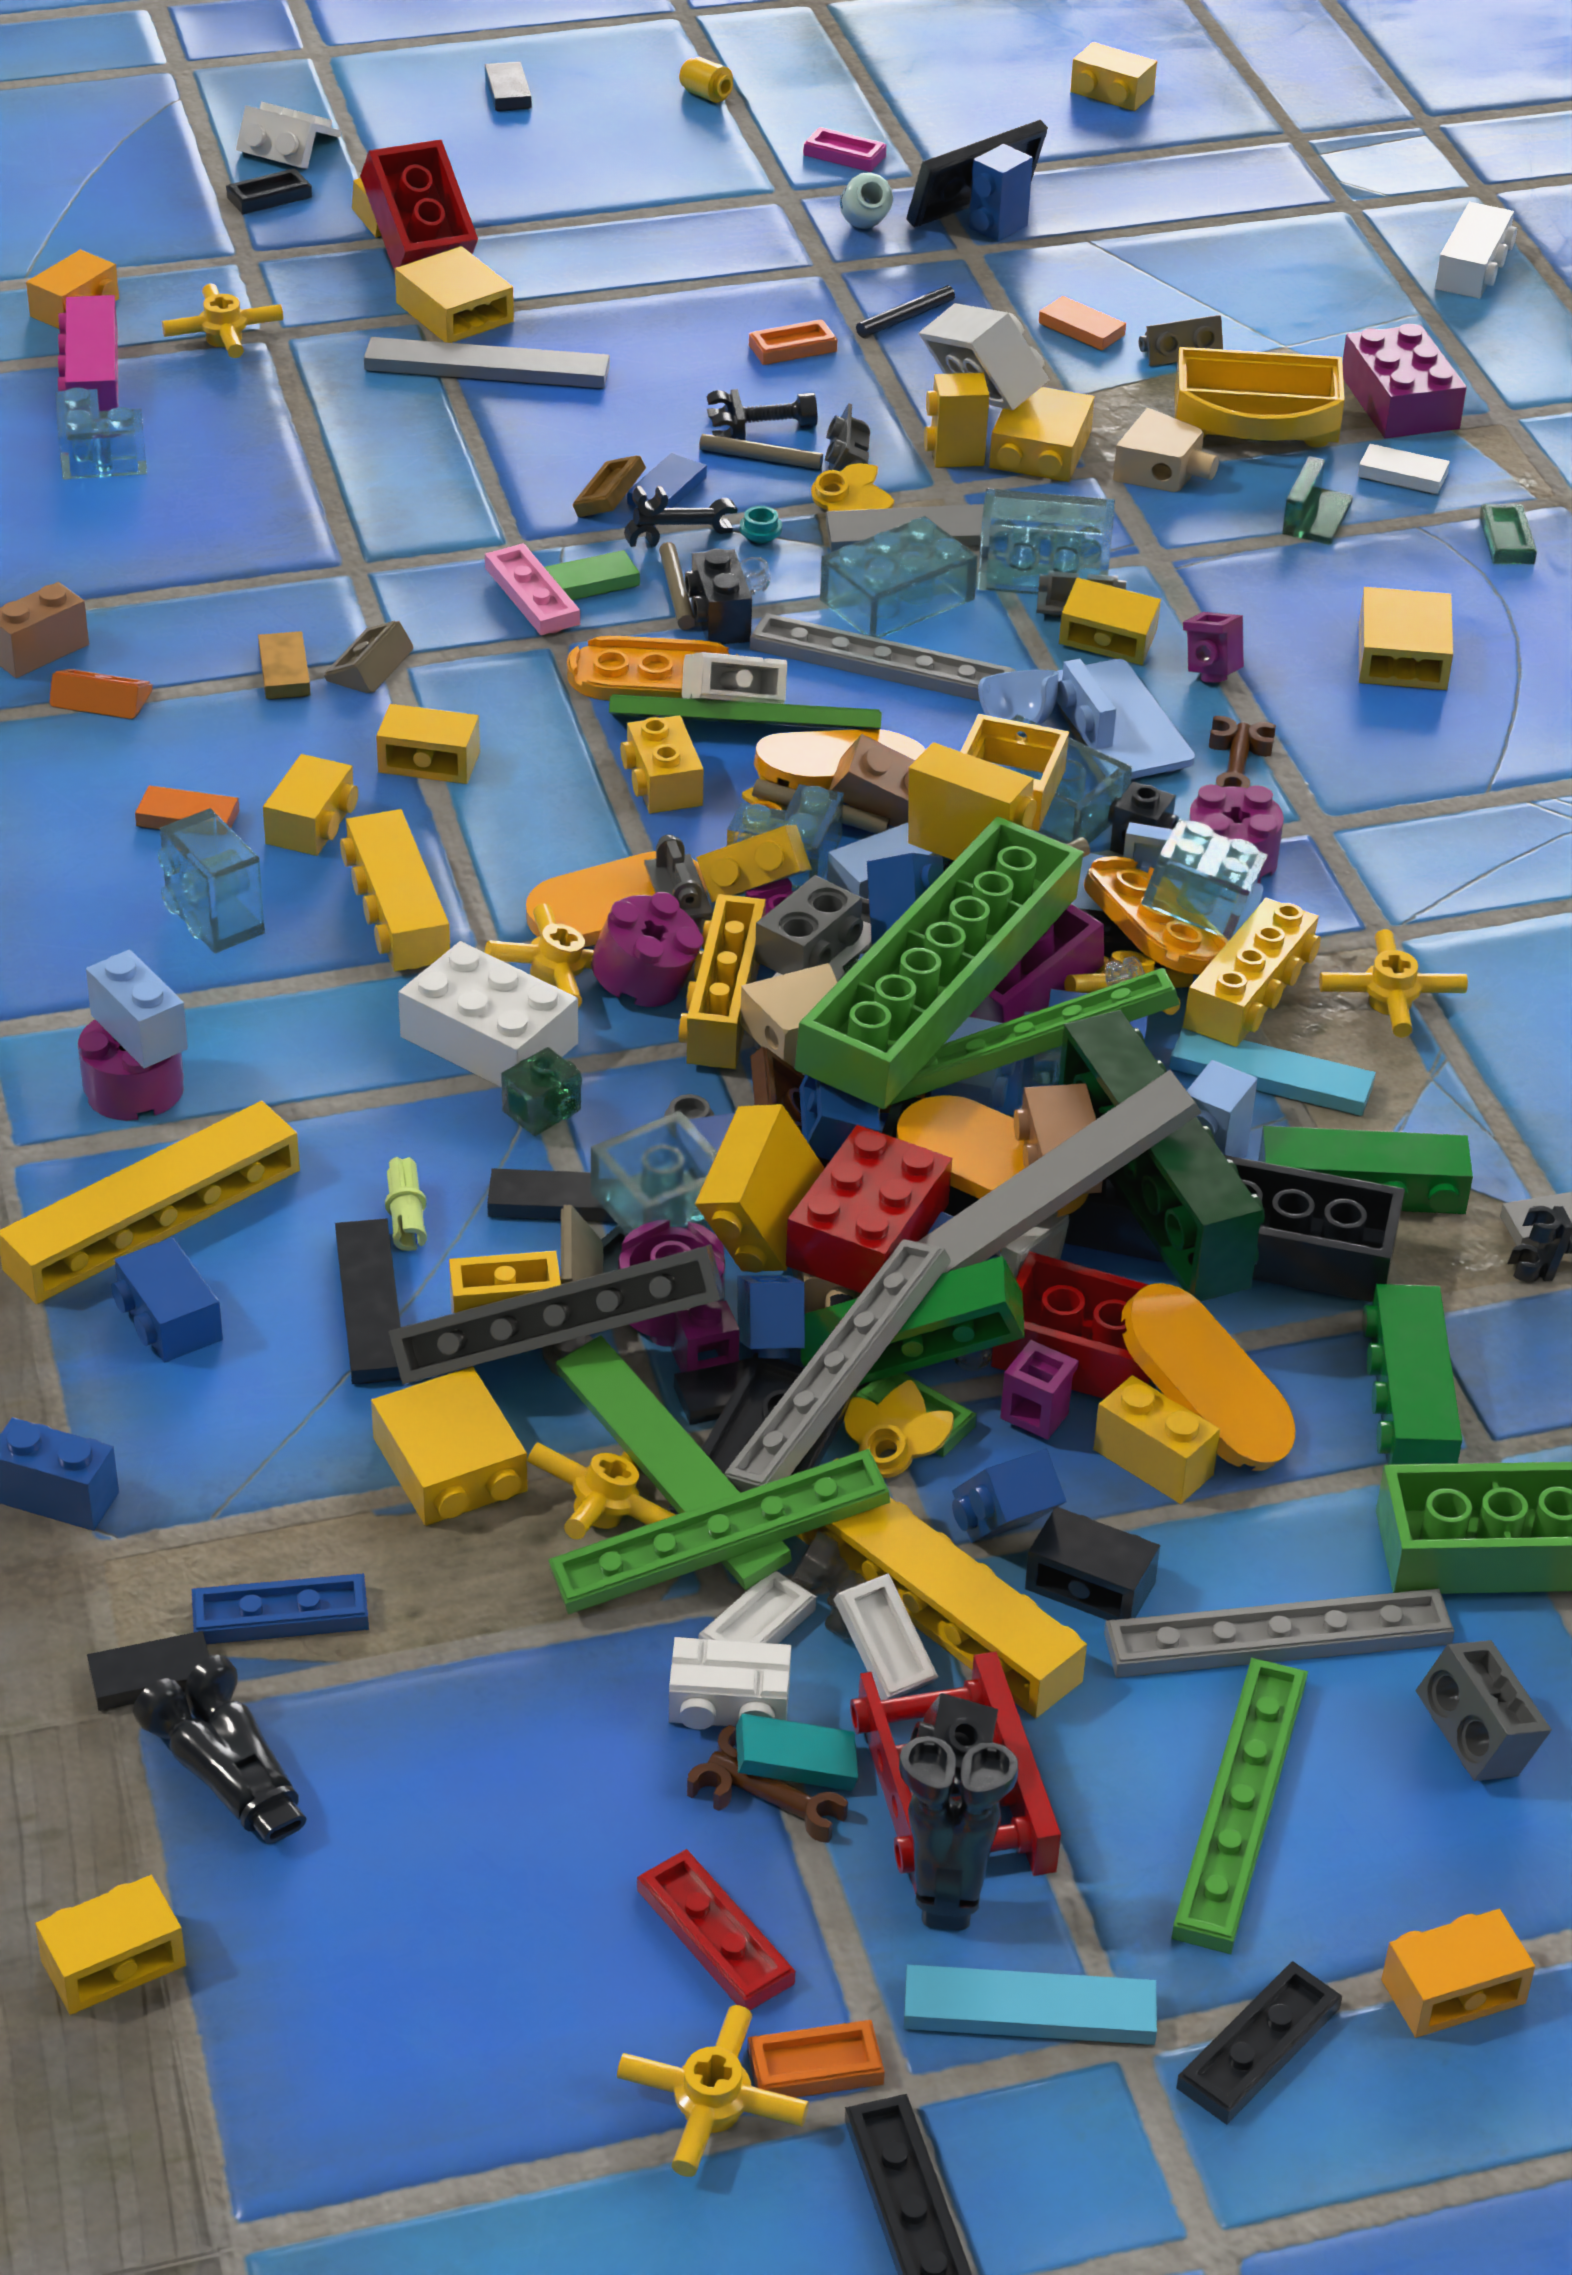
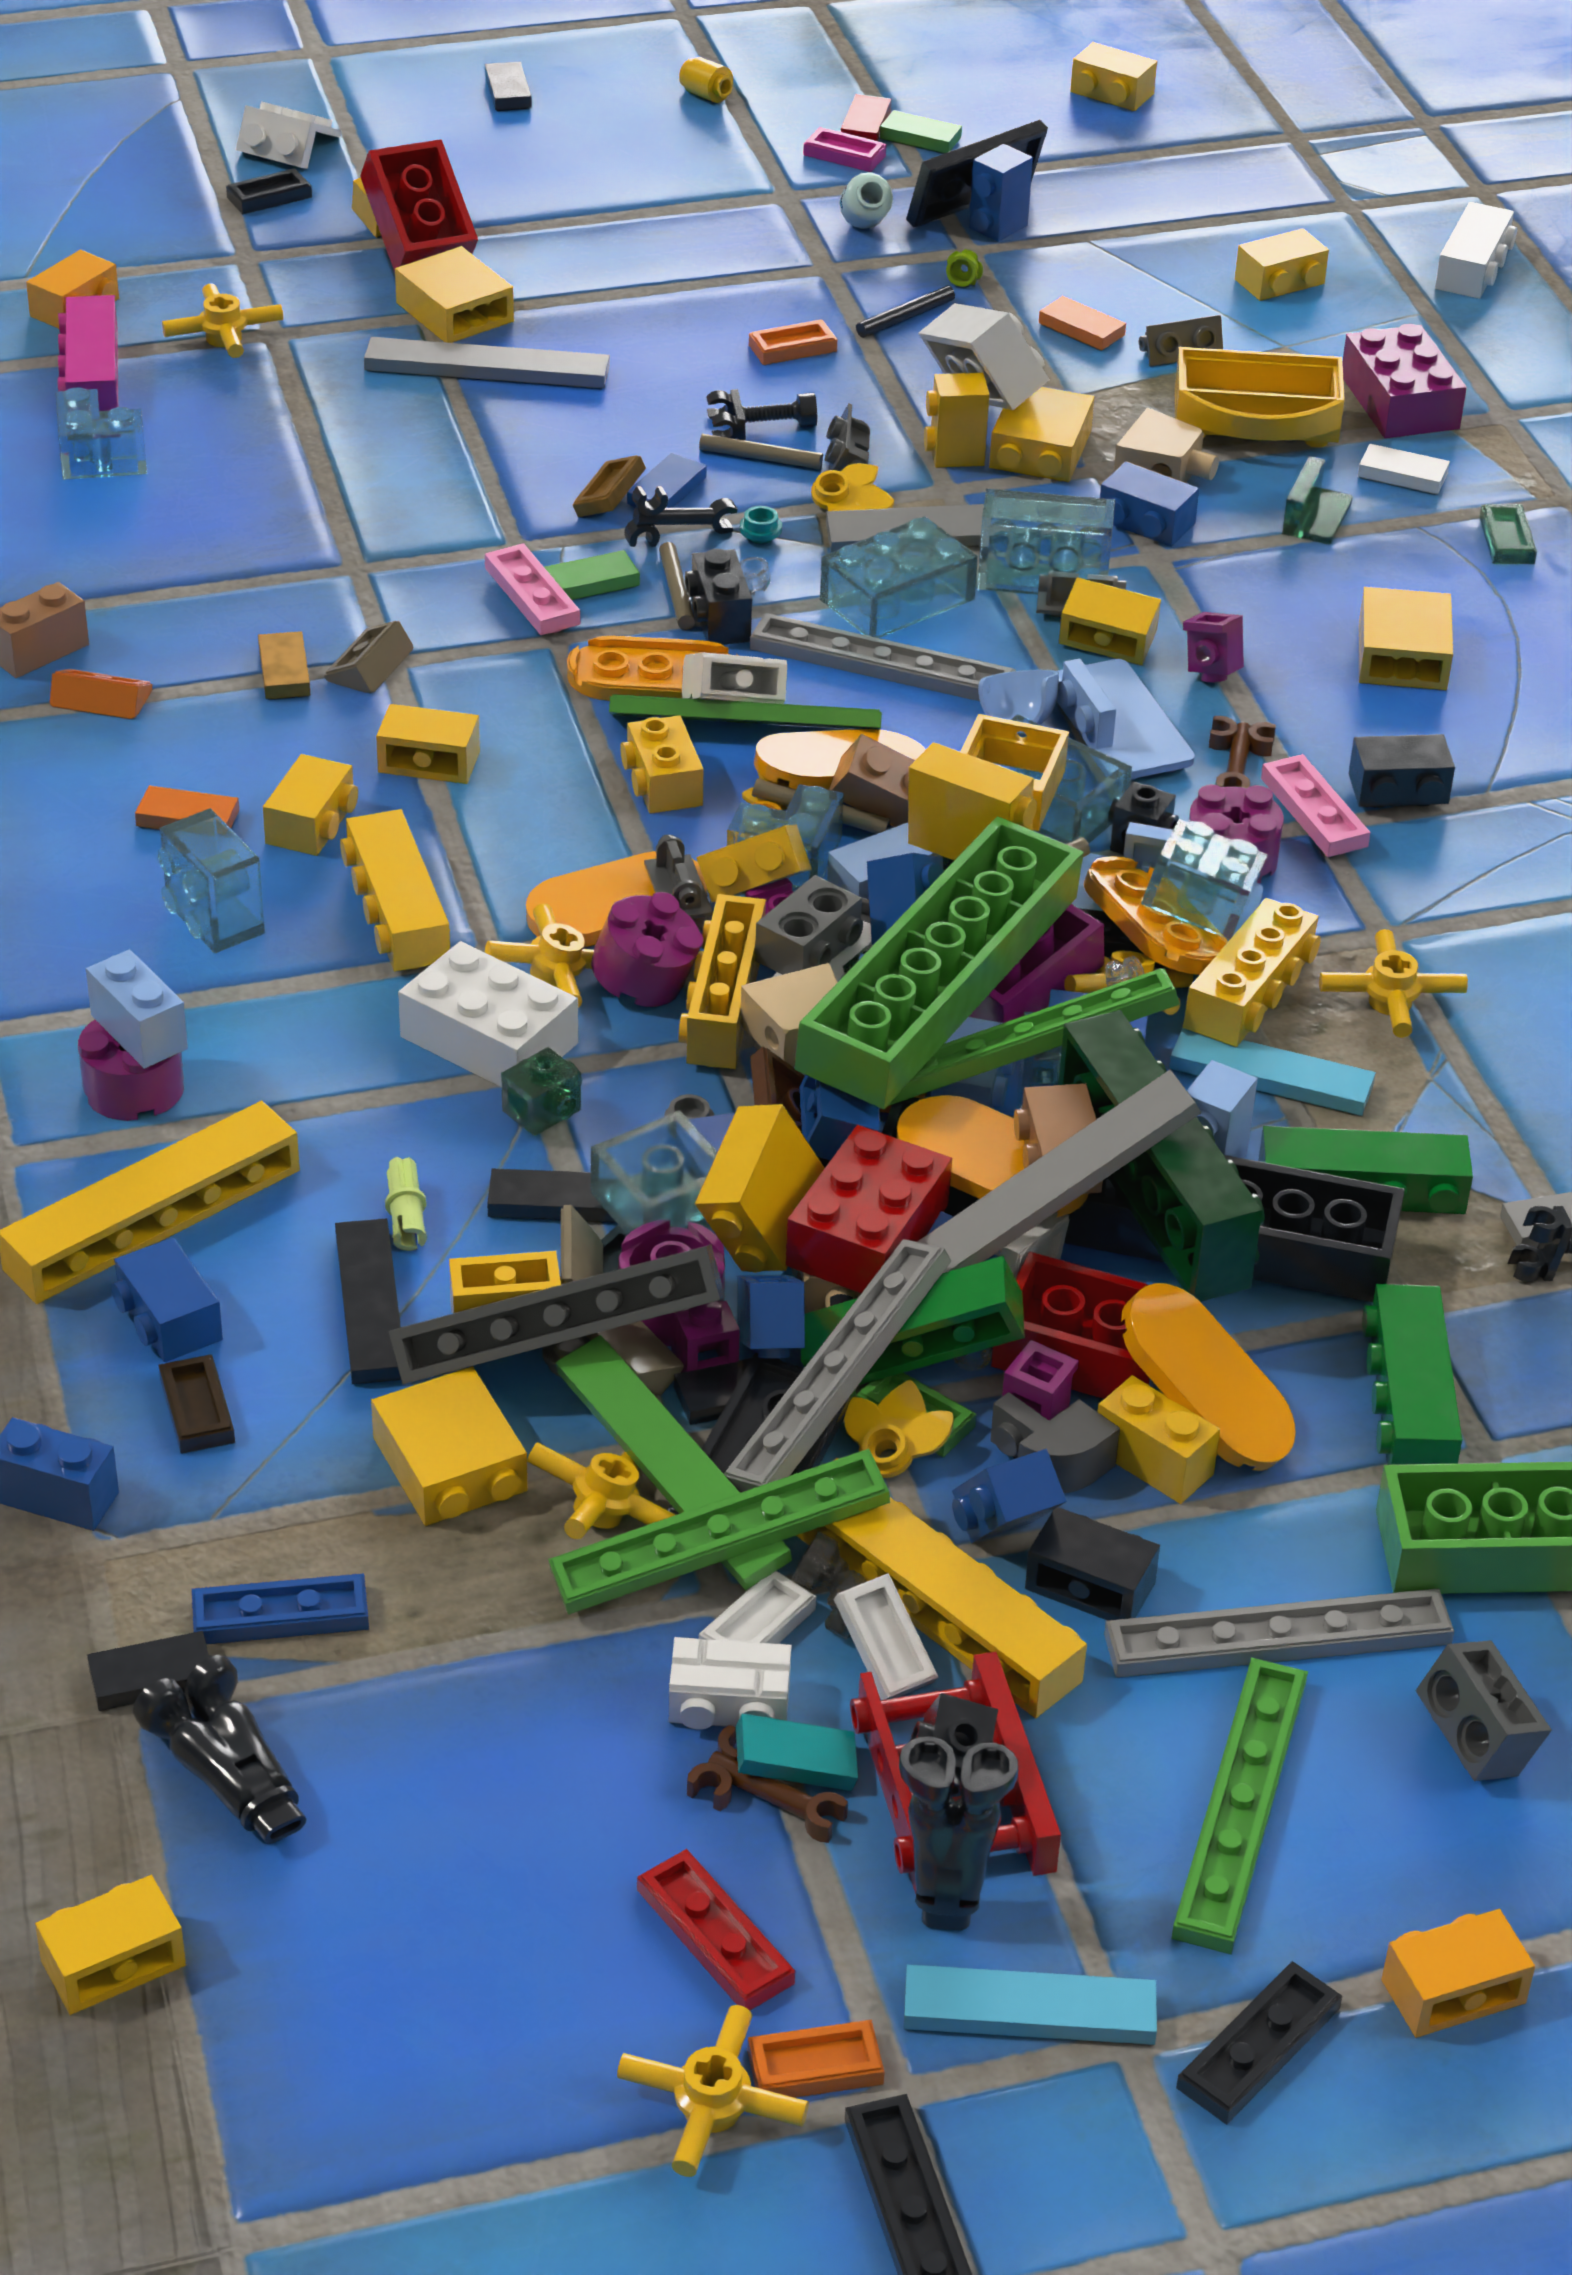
none -> dark brown tile [158,1354,235,1454]
none -> dark tan slope [586,1321,684,1396]
none -> tile [841,94,891,141]
none -> tile [880,110,962,153]
none -> lime plate [946,249,983,287]
none -> dark grey brick [990,1392,1120,1493]
none -> blue brick [1098,461,1199,547]
none -> yellow brick [1235,229,1329,301]
none -> bright pink plate [1261,754,1371,857]
none -> black brick [1348,734,1455,808]

